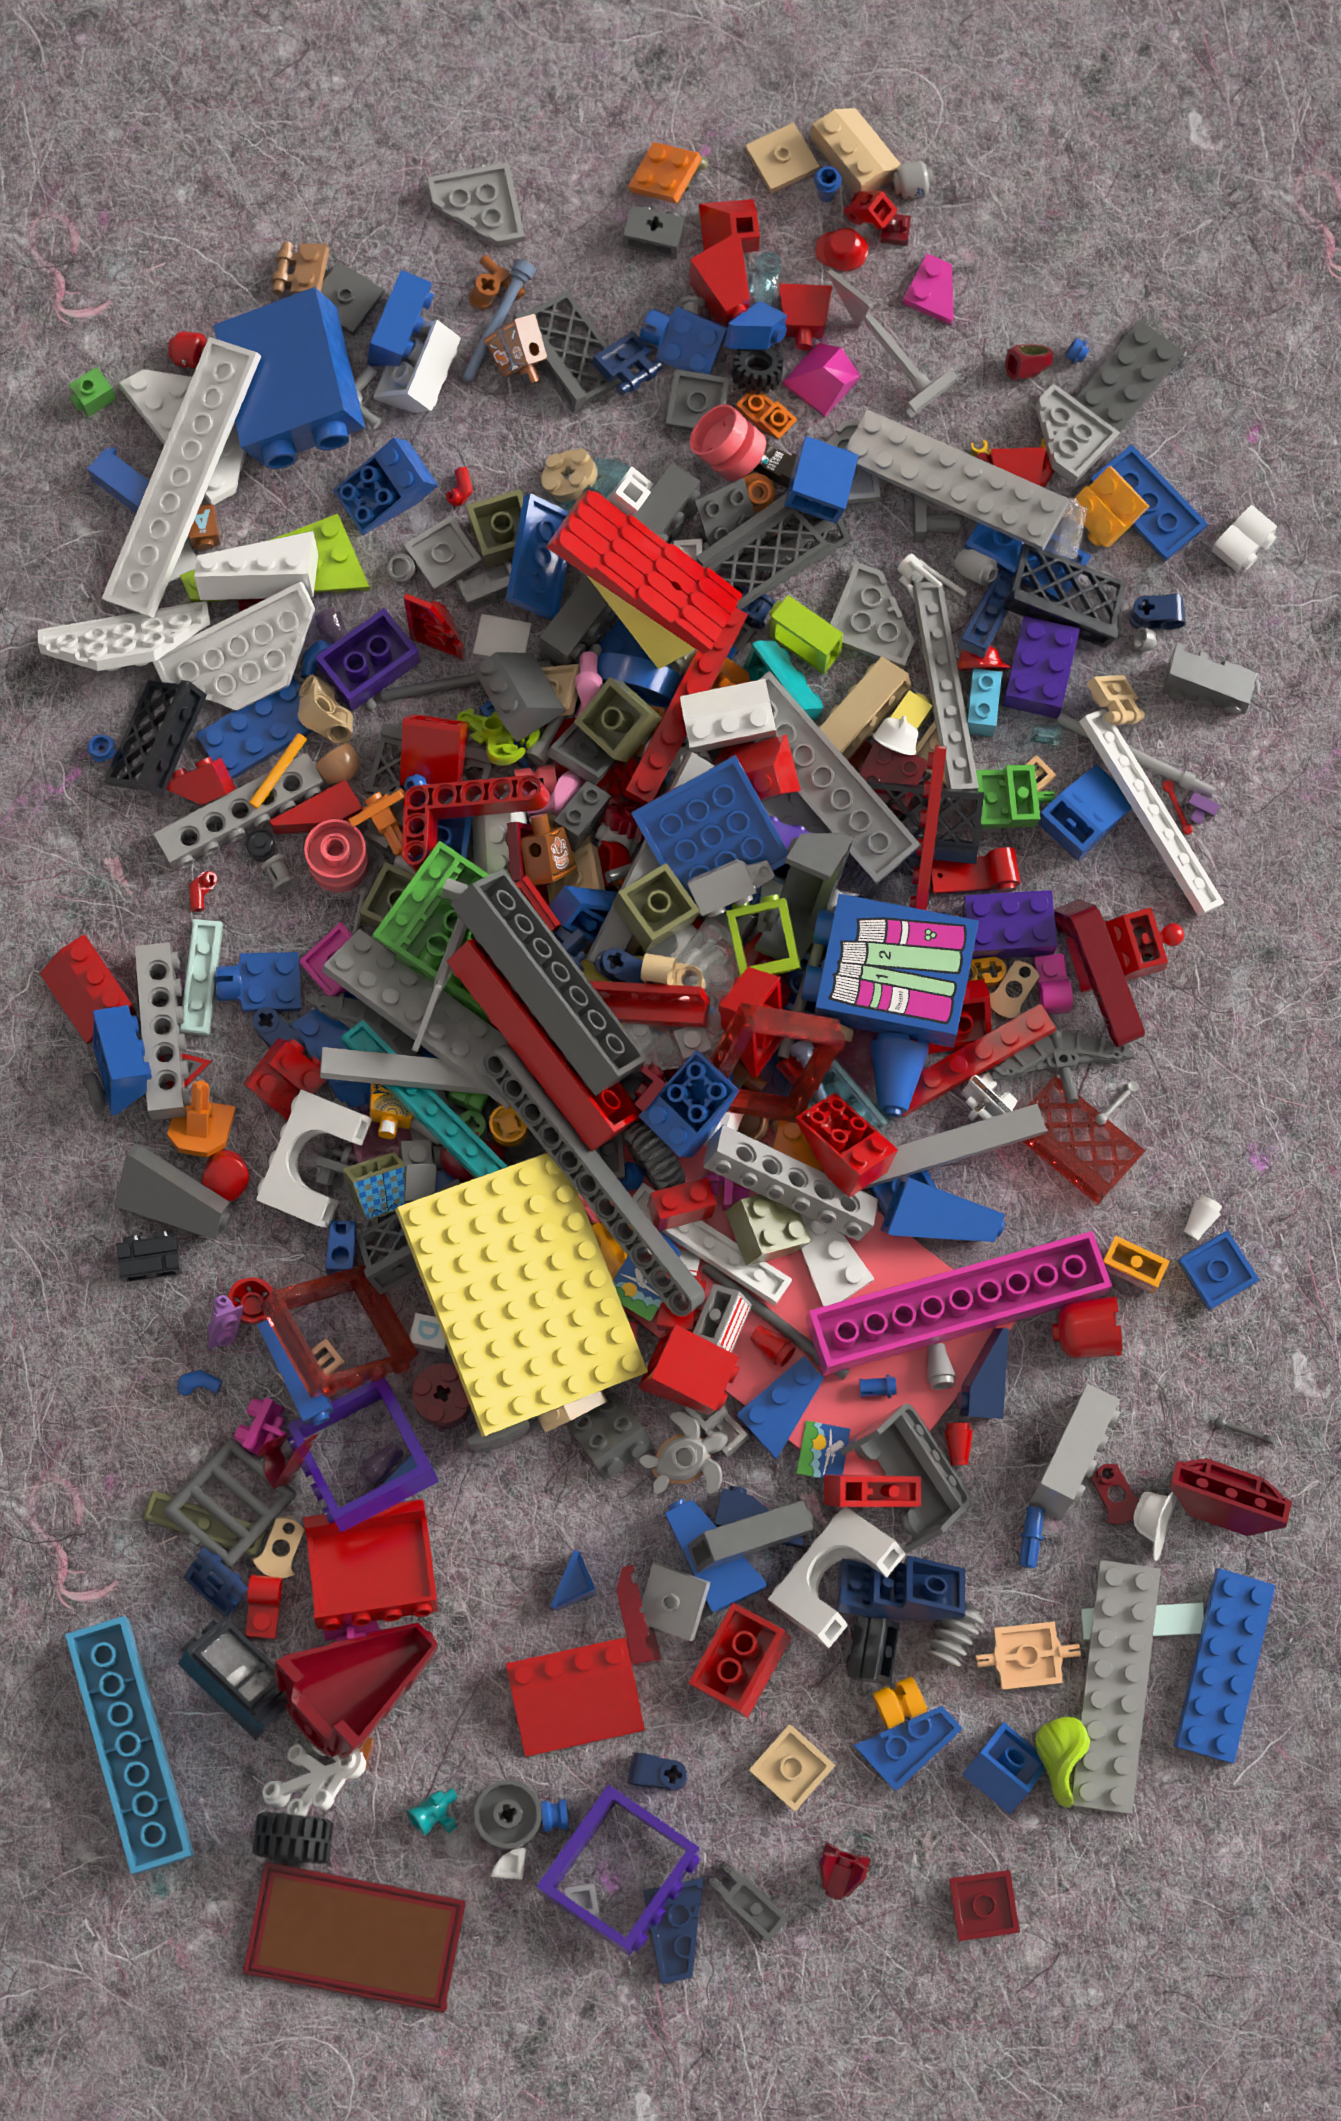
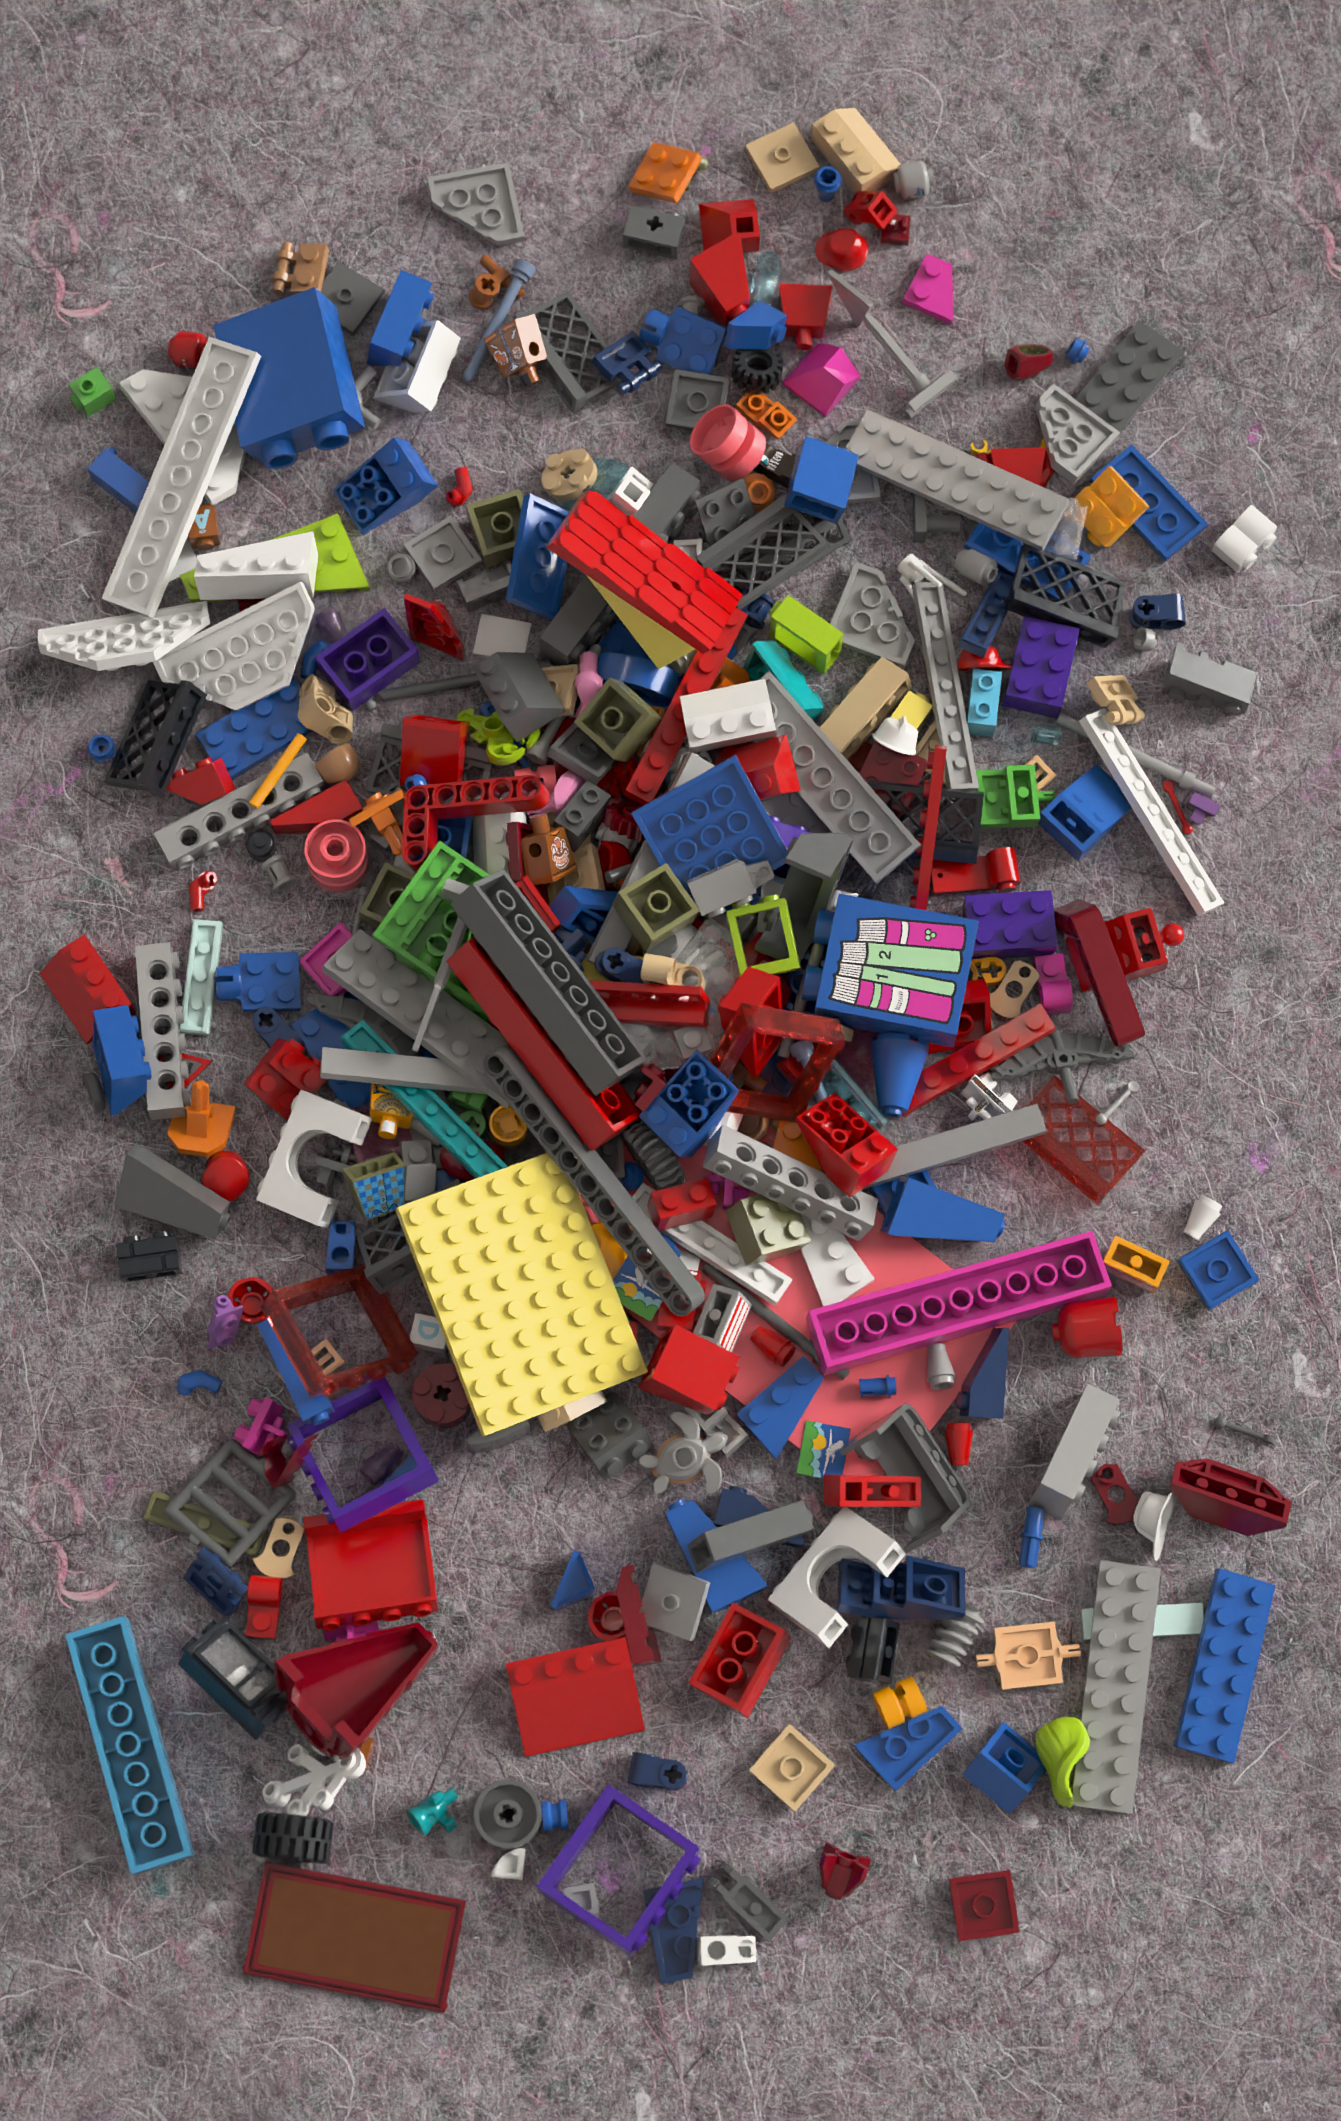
none -> red helmet [587,1591,626,1641]
none -> white leg [696,1936,756,1966]

